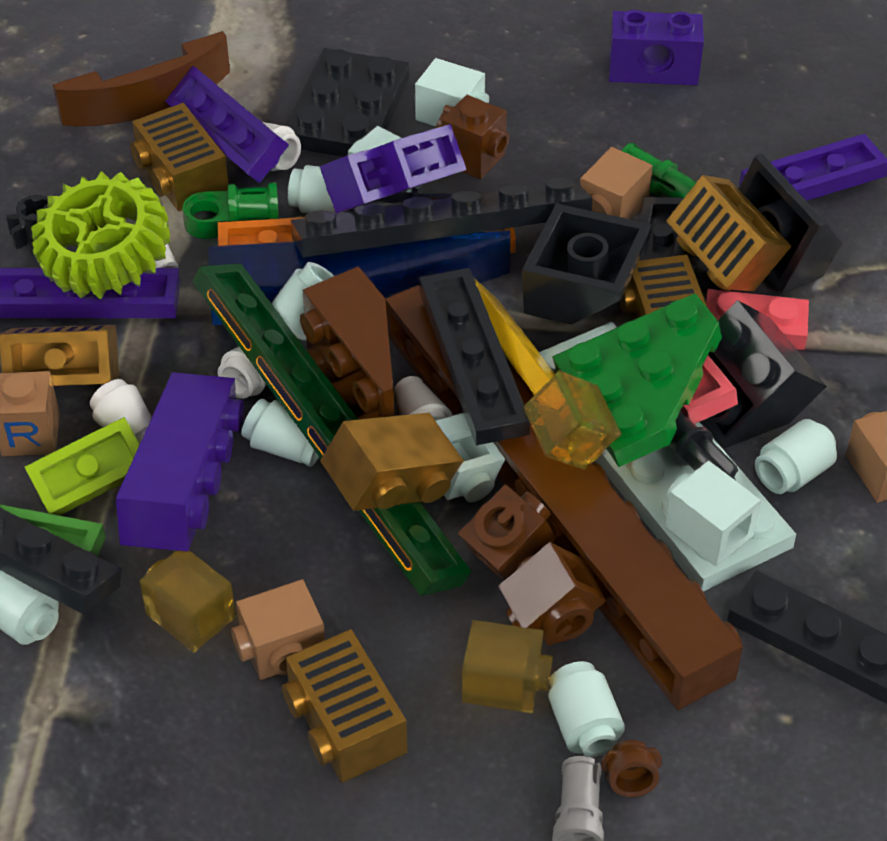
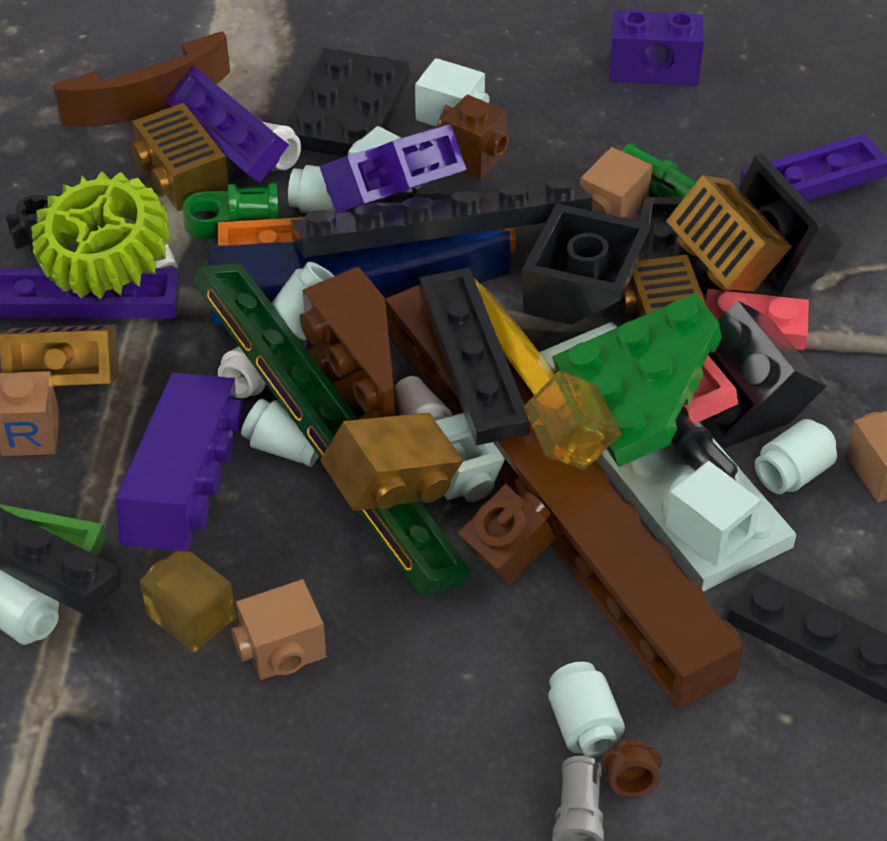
lime plate [25,417,140,516] -> none
white cone [90,379,152,444] -> none
pearl gold brick [282,629,407,783] -> none
clear yellow brick [462,620,553,713] -> none
reddish brown brick [499,542,606,646] -> none

